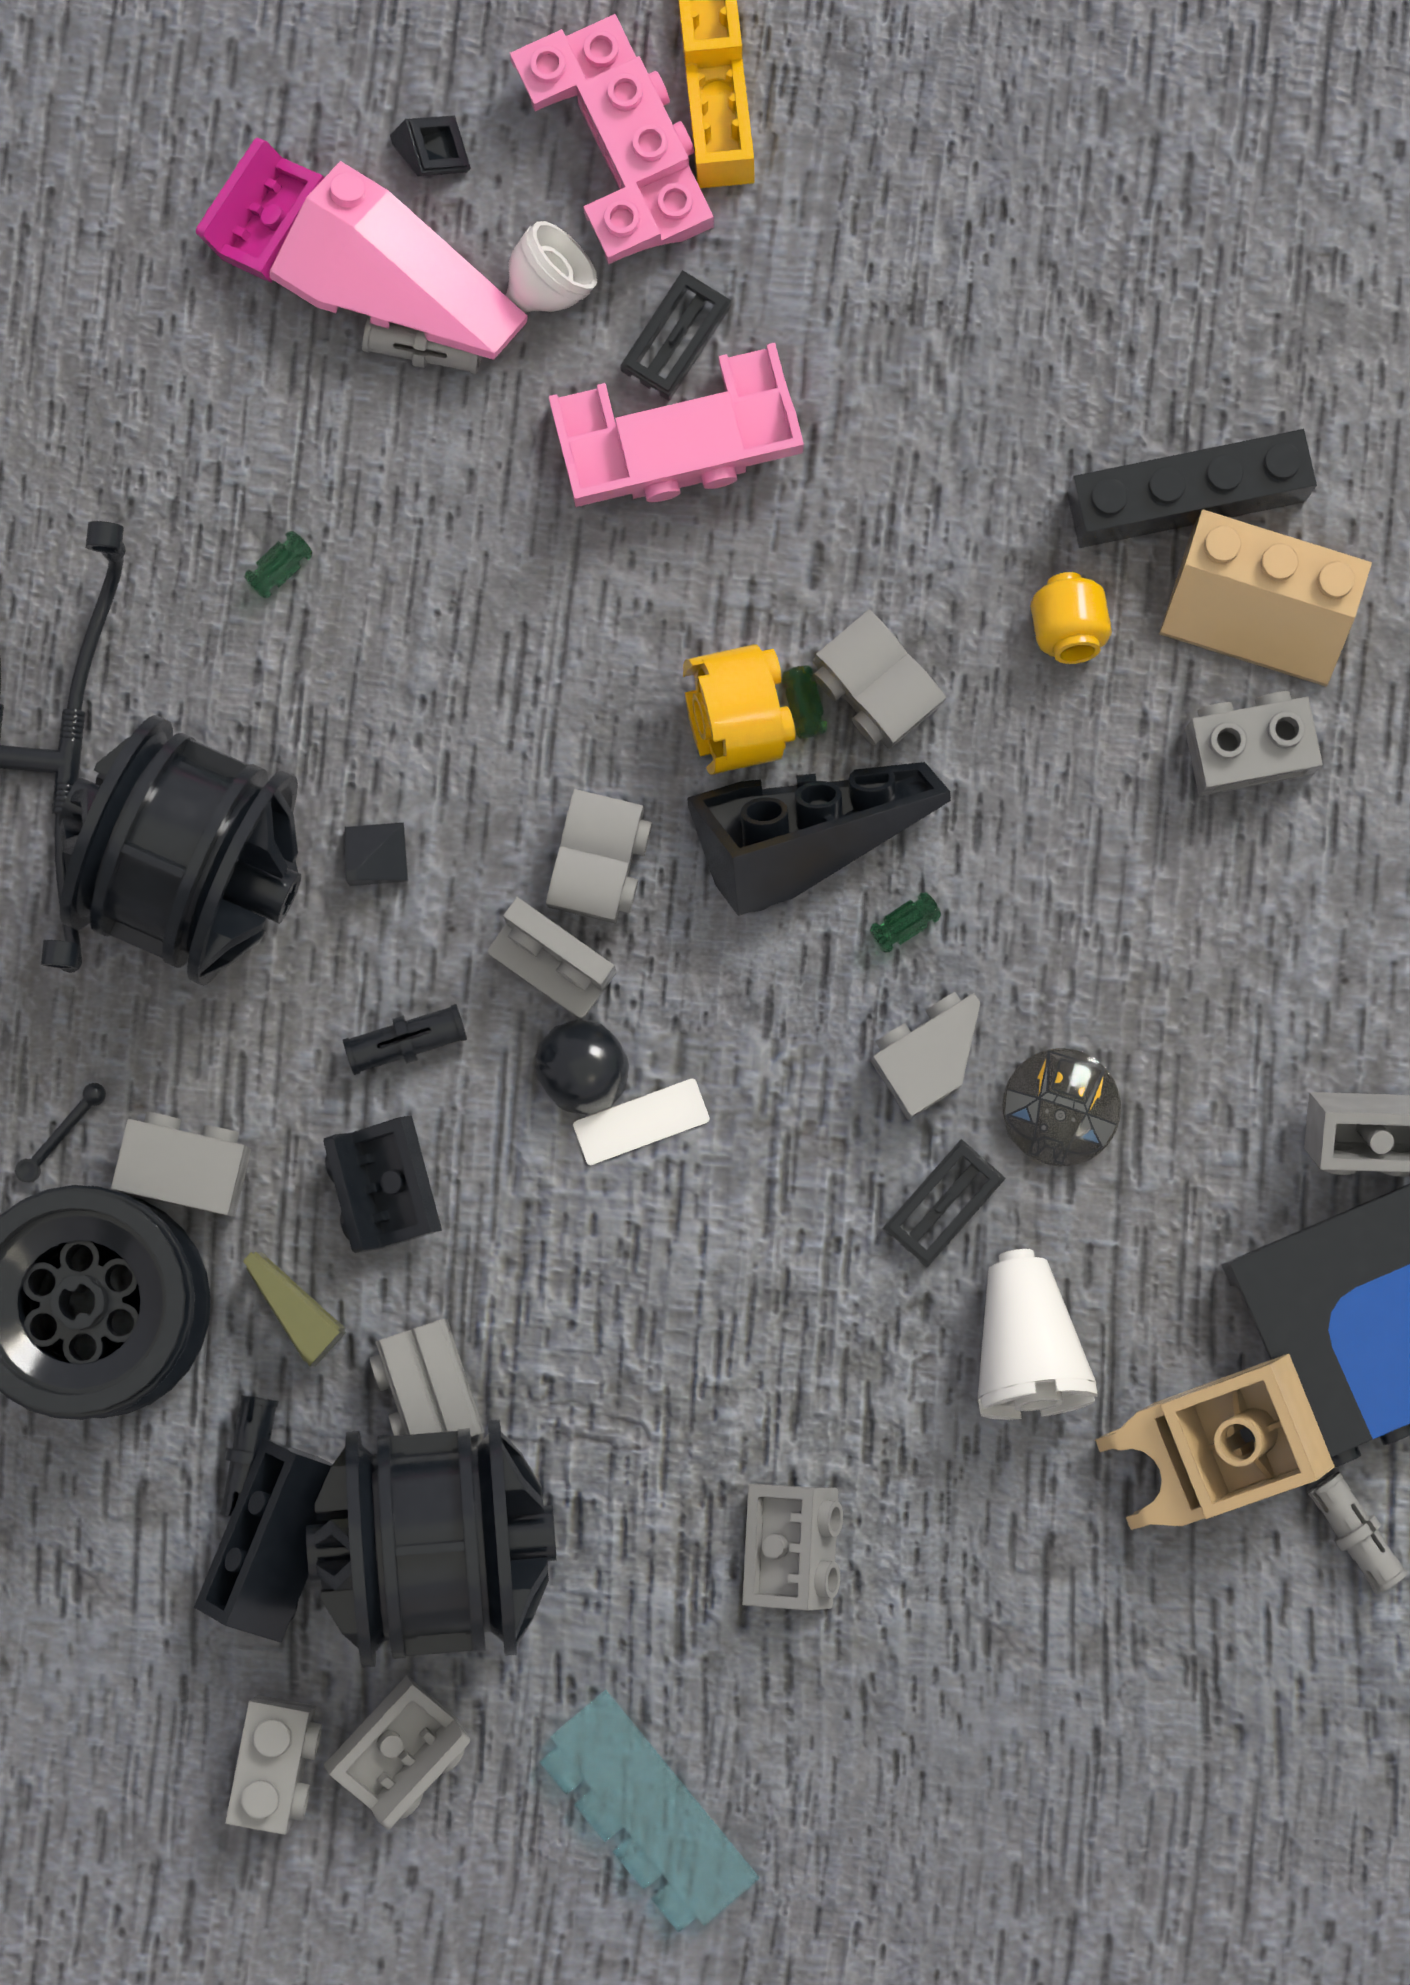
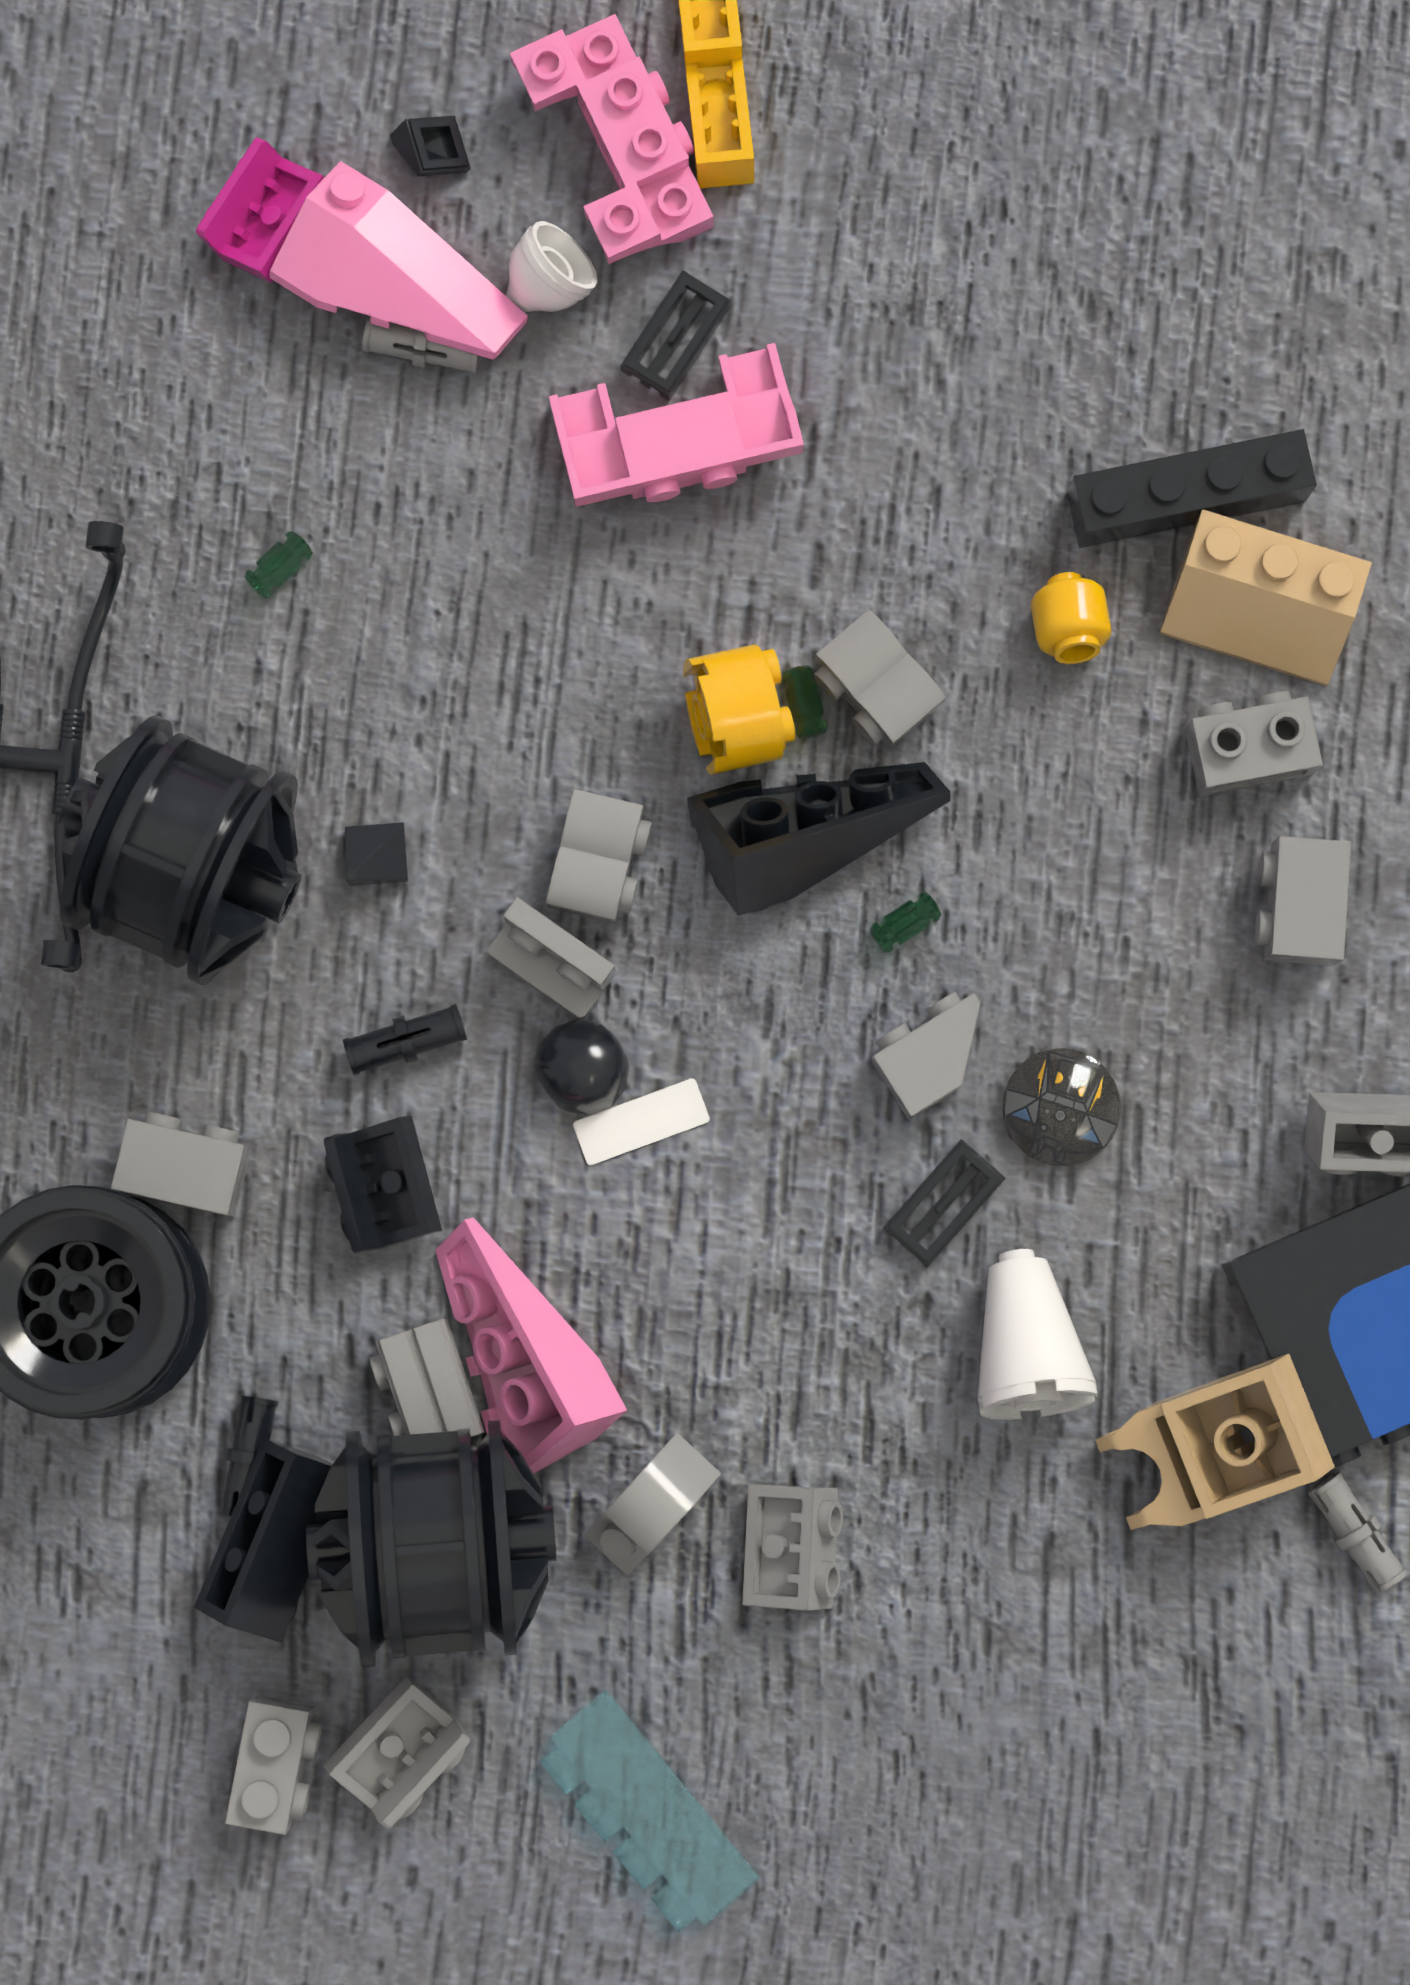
black hinge [15,1083,106,1183] -> none
olive slope [243,1252,346,1367] -> none
none -> bright pink wedge [435,1218,627,1473]
none -> light grey brick [584,1433,721,1576]
none -> light grey brick [1255,836,1351,966]

